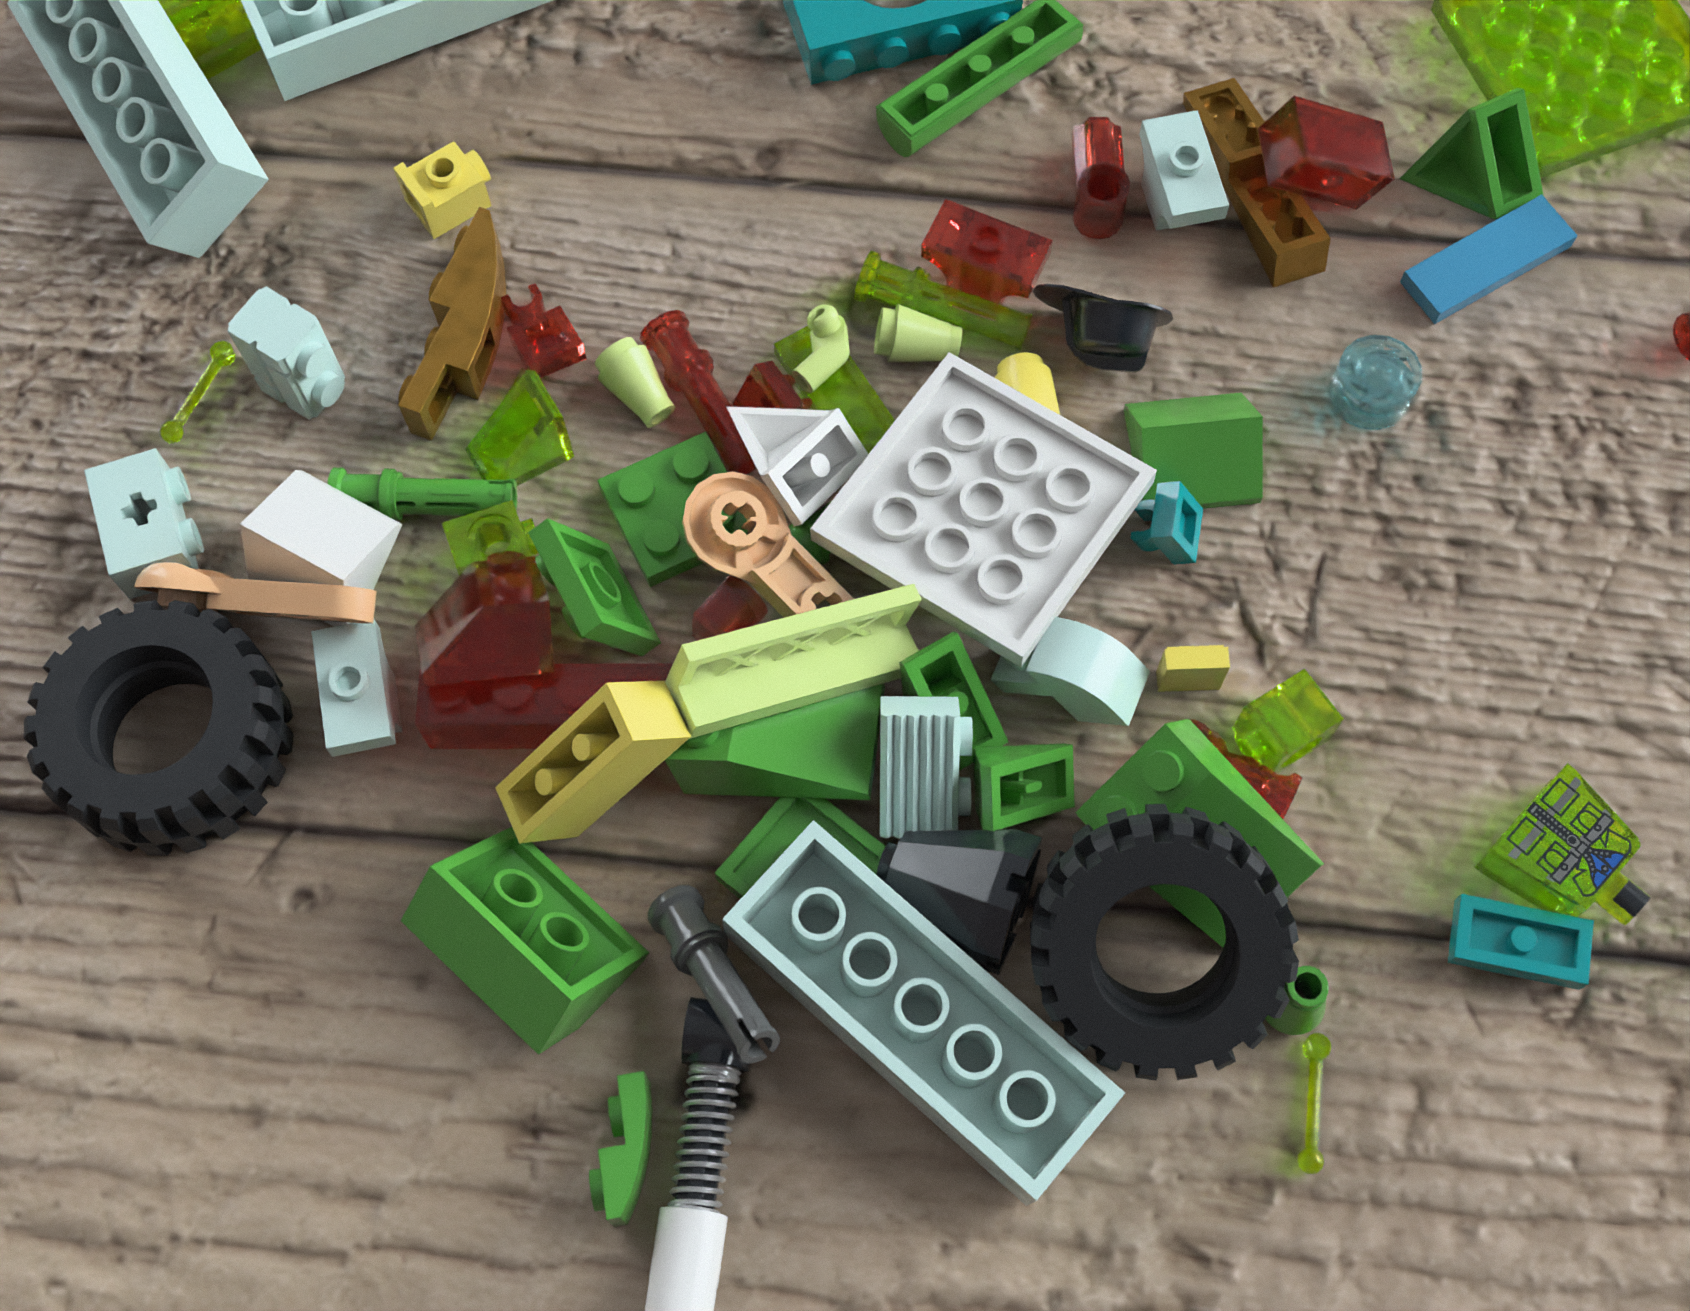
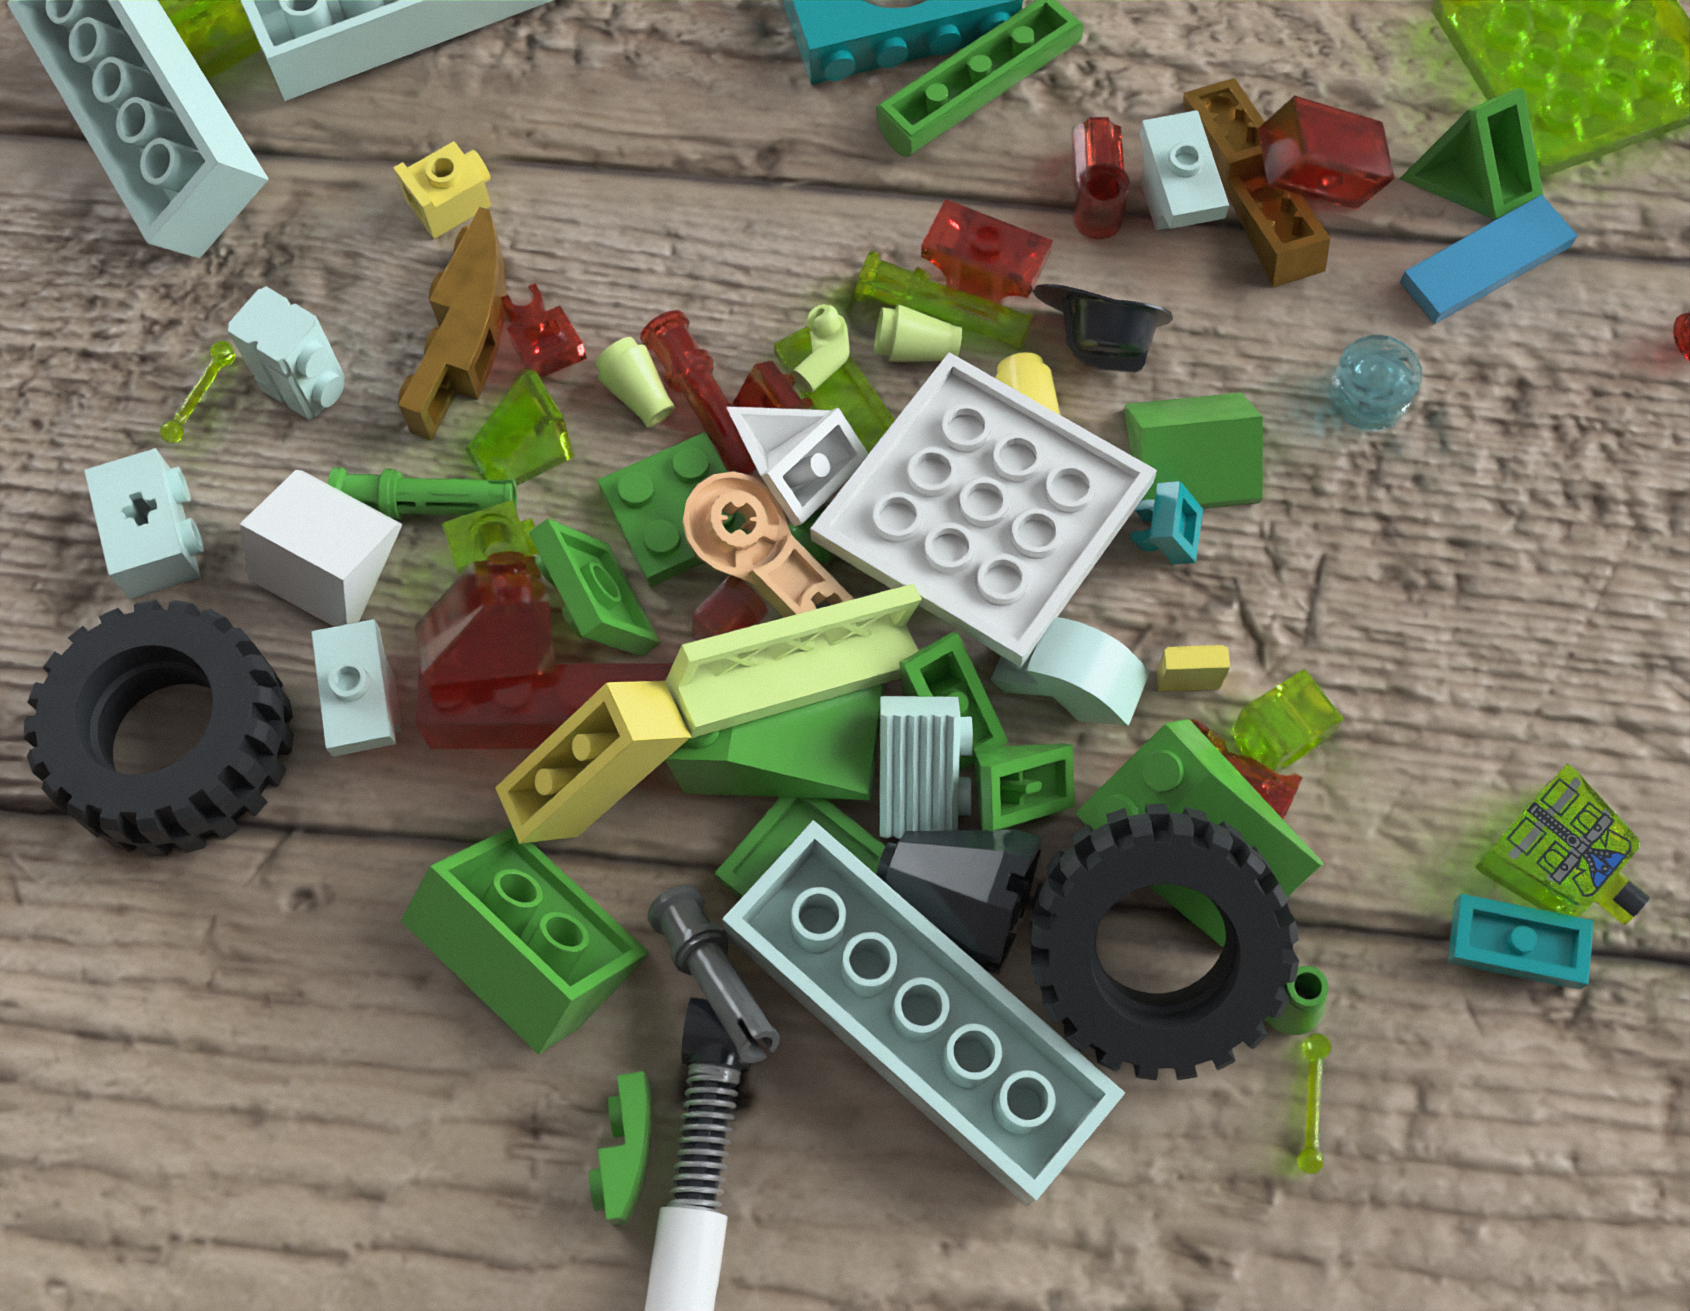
light nougat beam [134,562,377,624] -> none

